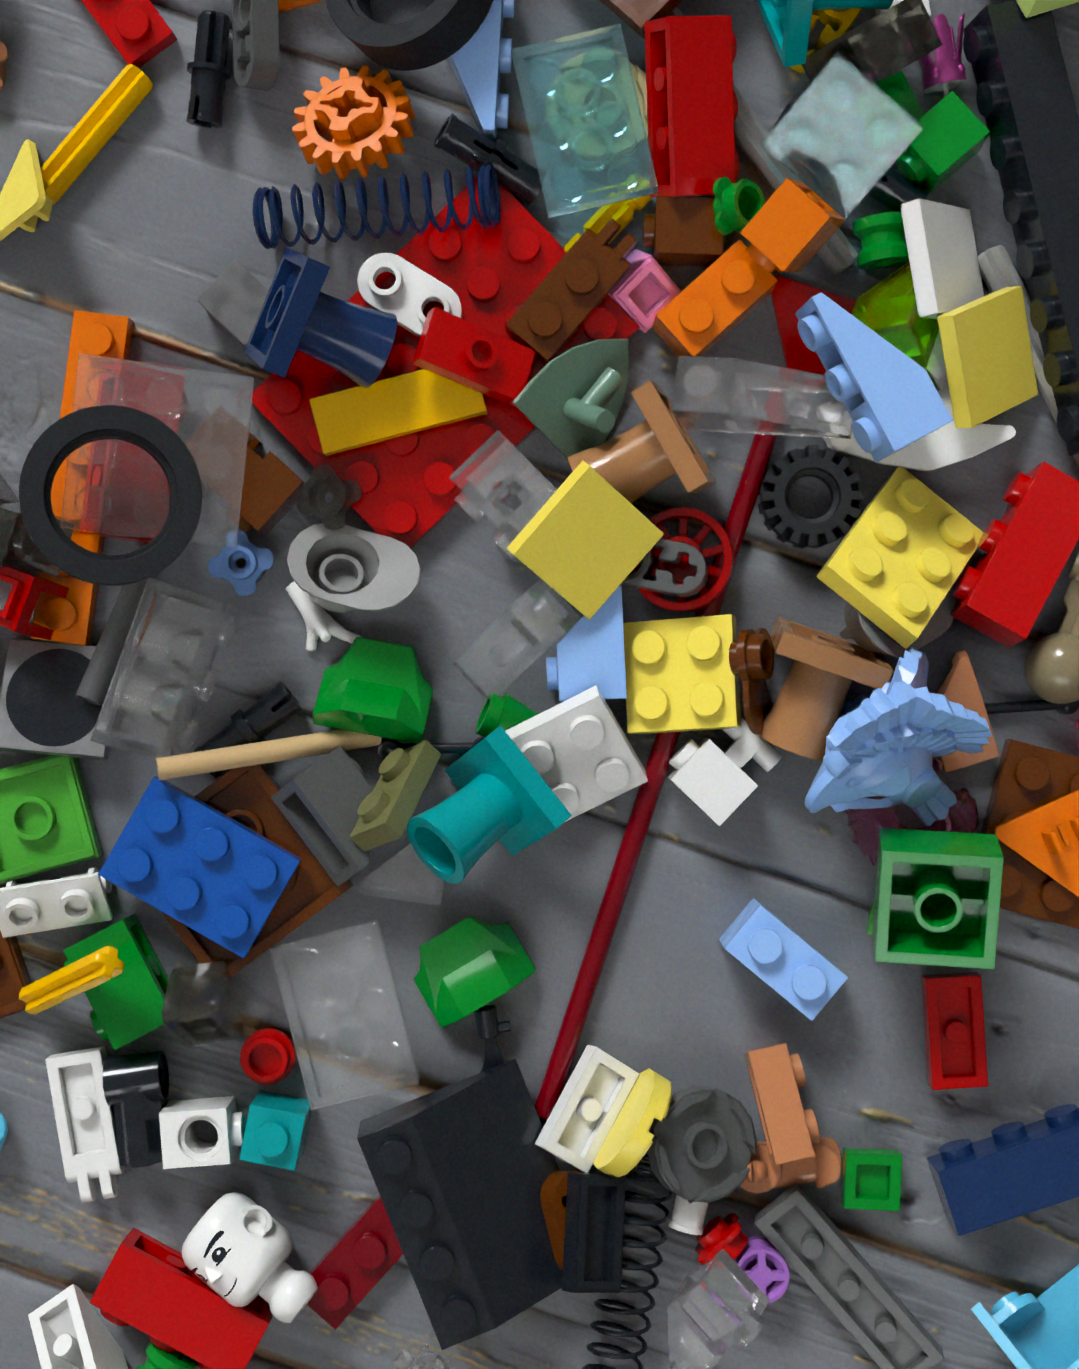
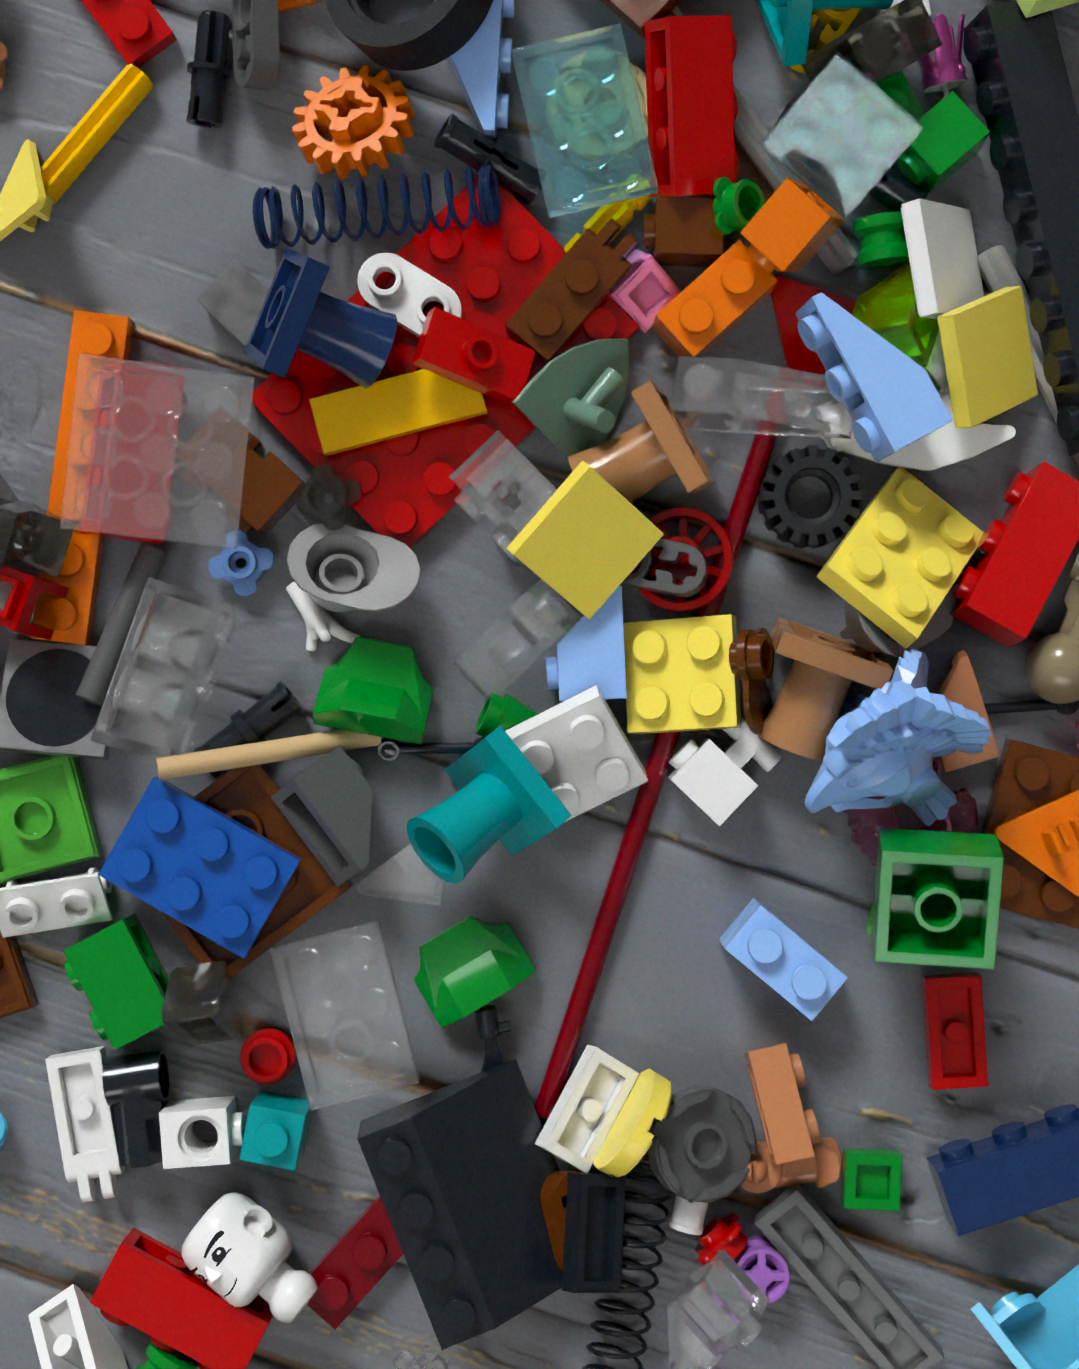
black tyre [19,405,202,586] -> none
yellow axle [19,946,124,1015] -> none
olive plate [349,740,441,852] -> none

